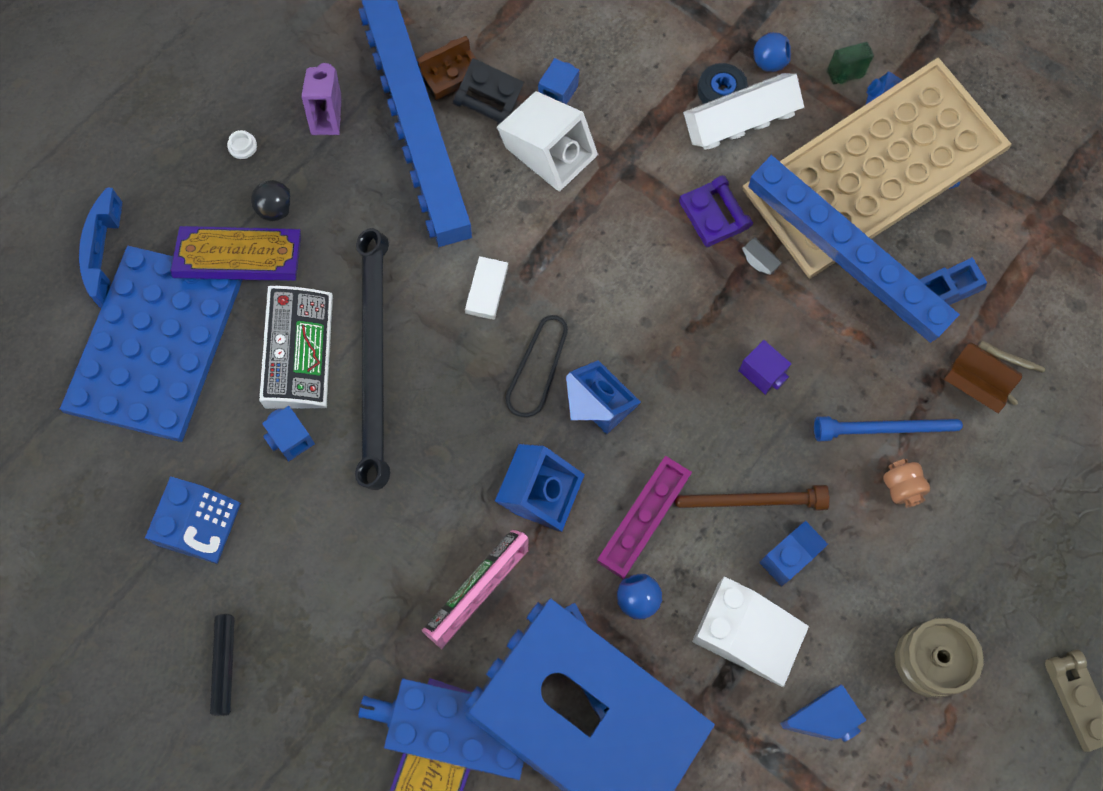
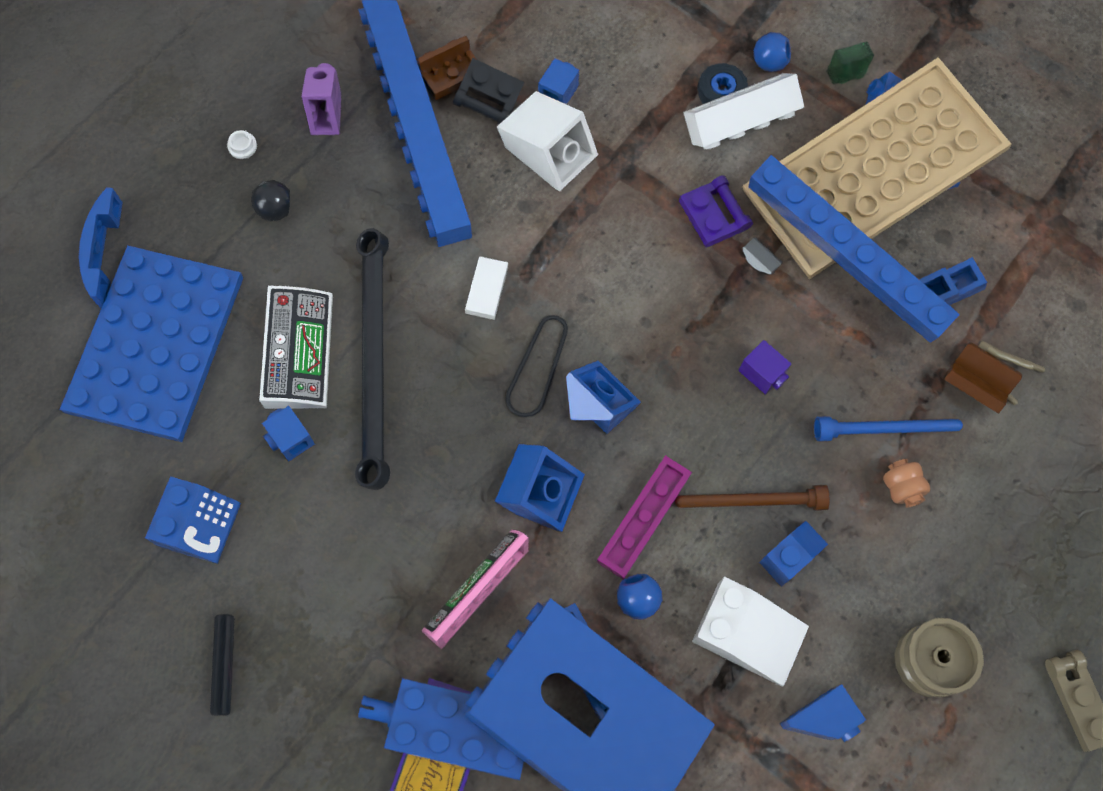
tile [171,226,301,281] -> none

